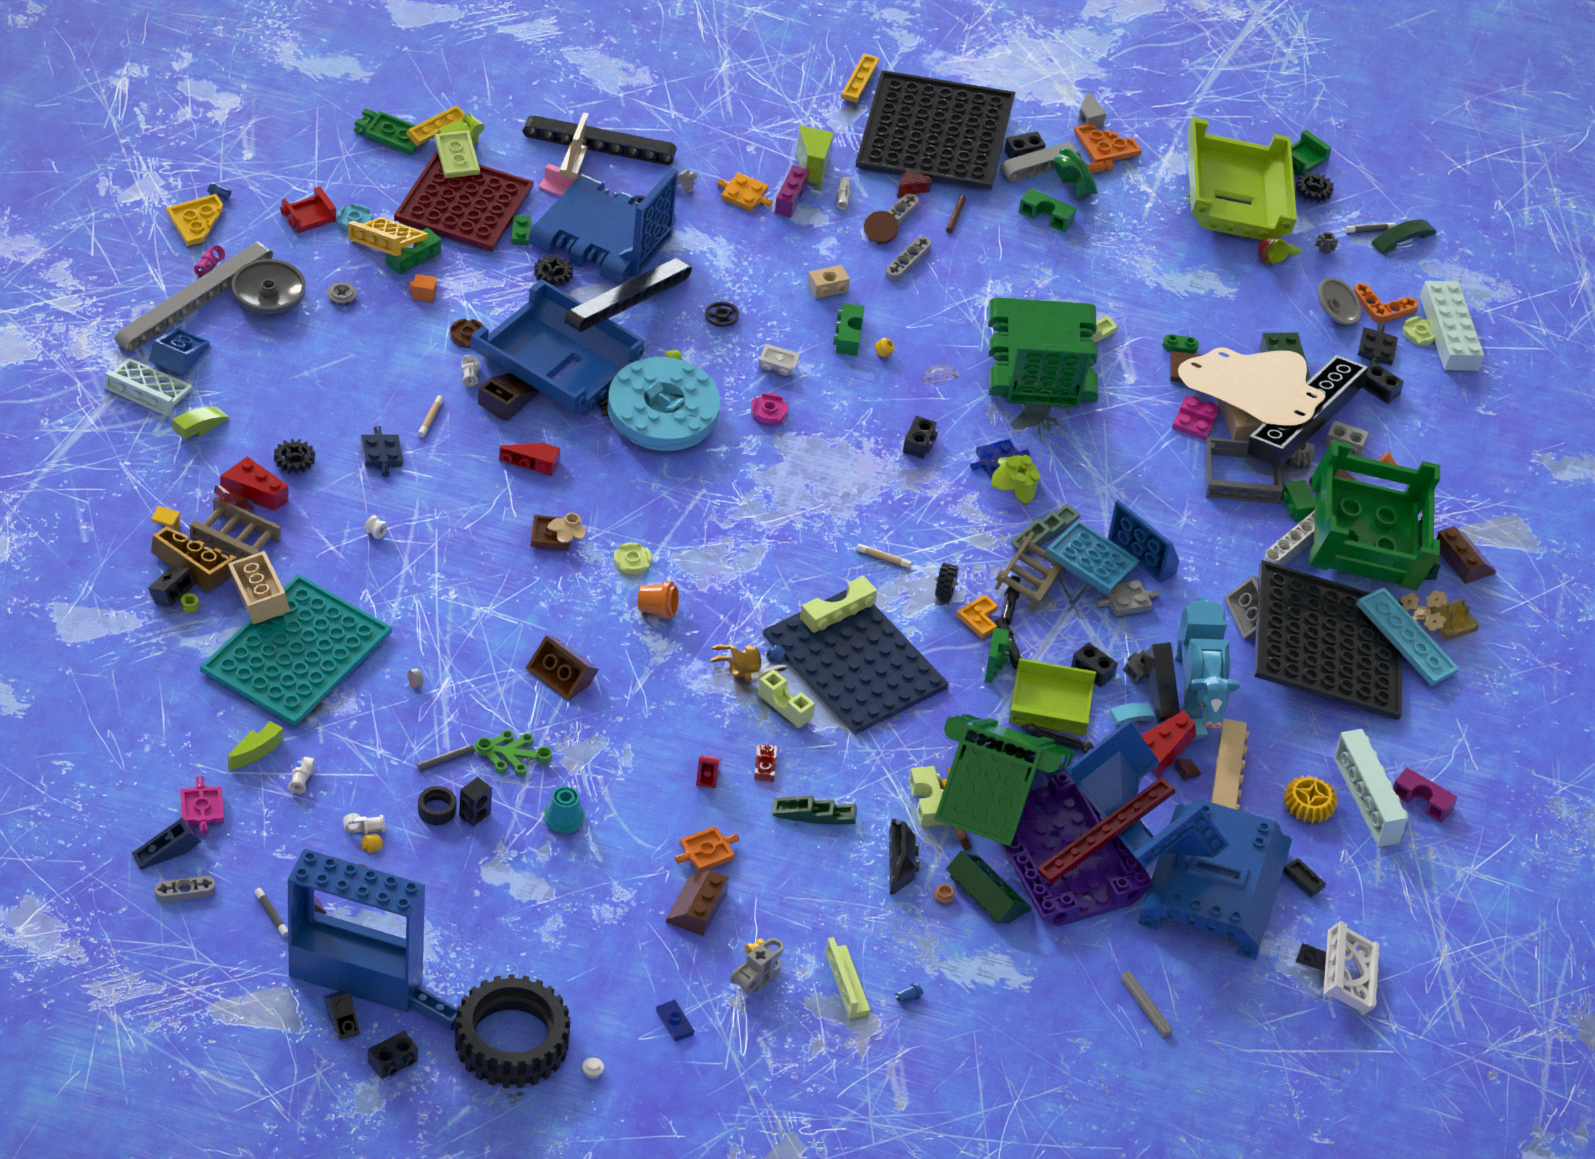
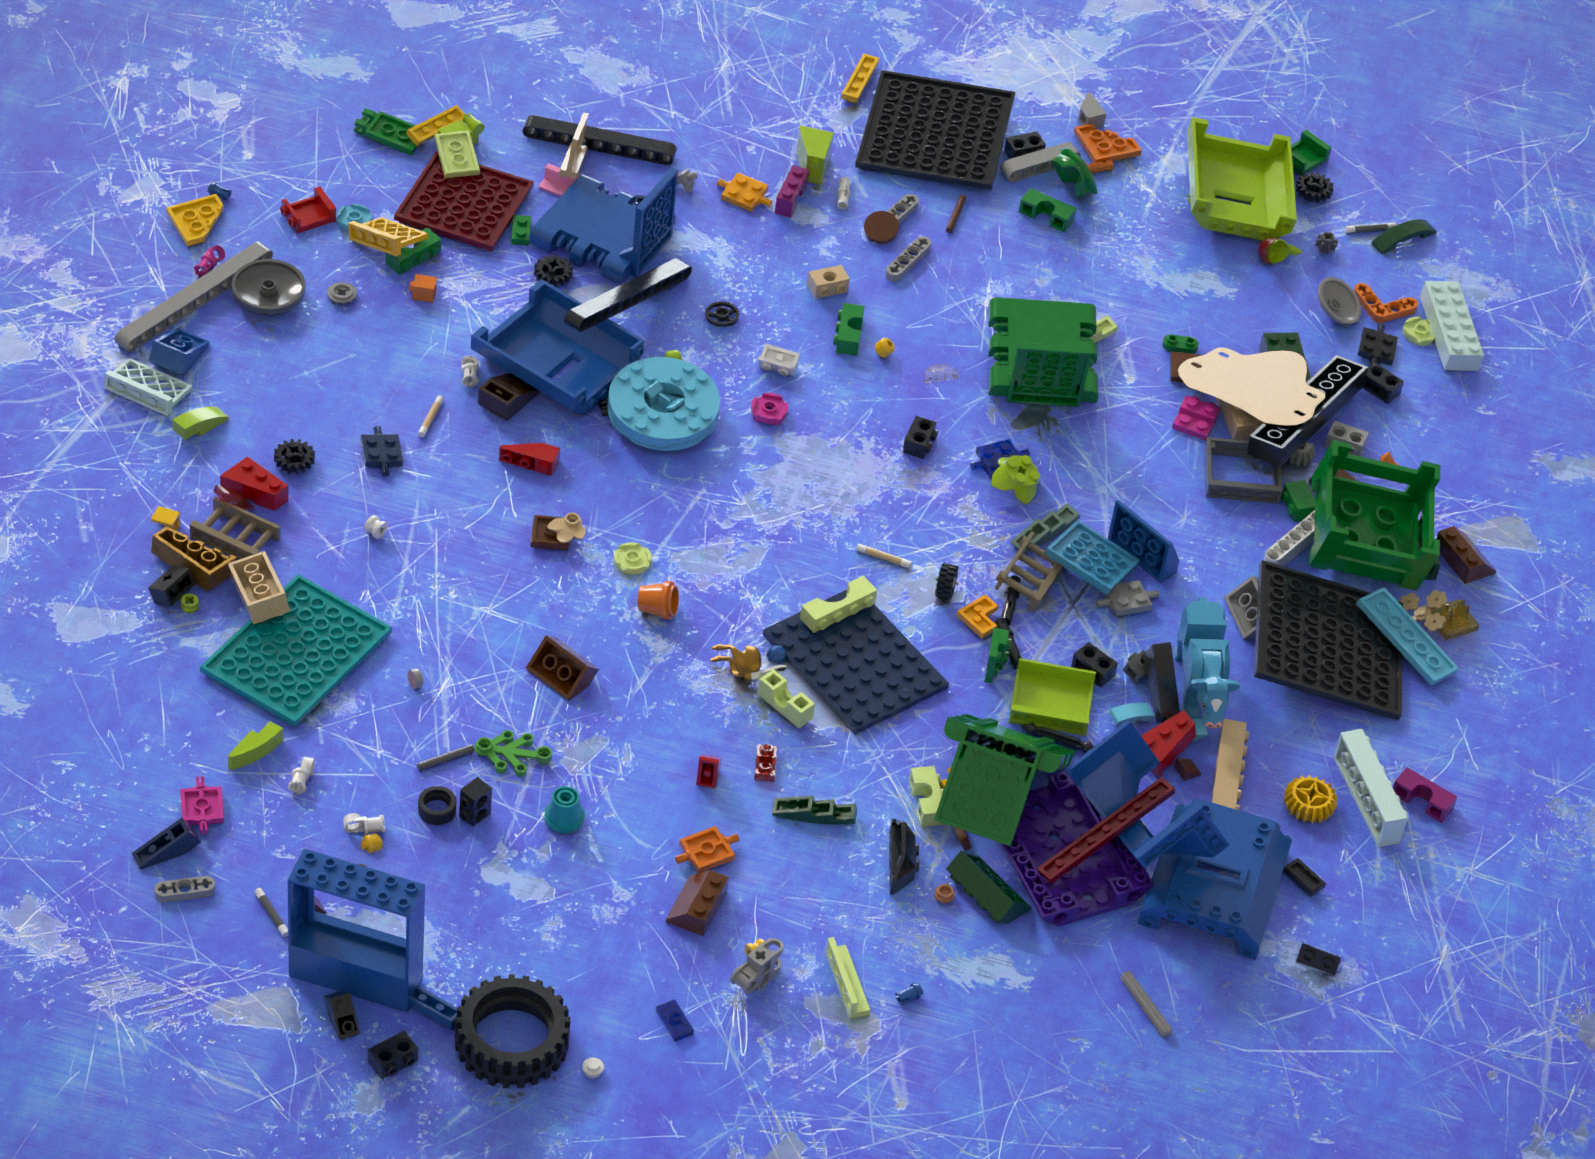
reddish brown tile [450,319,485,348] -> none
slope [896,169,932,198] -> none
white fence [1323,921,1379,1015] -> none

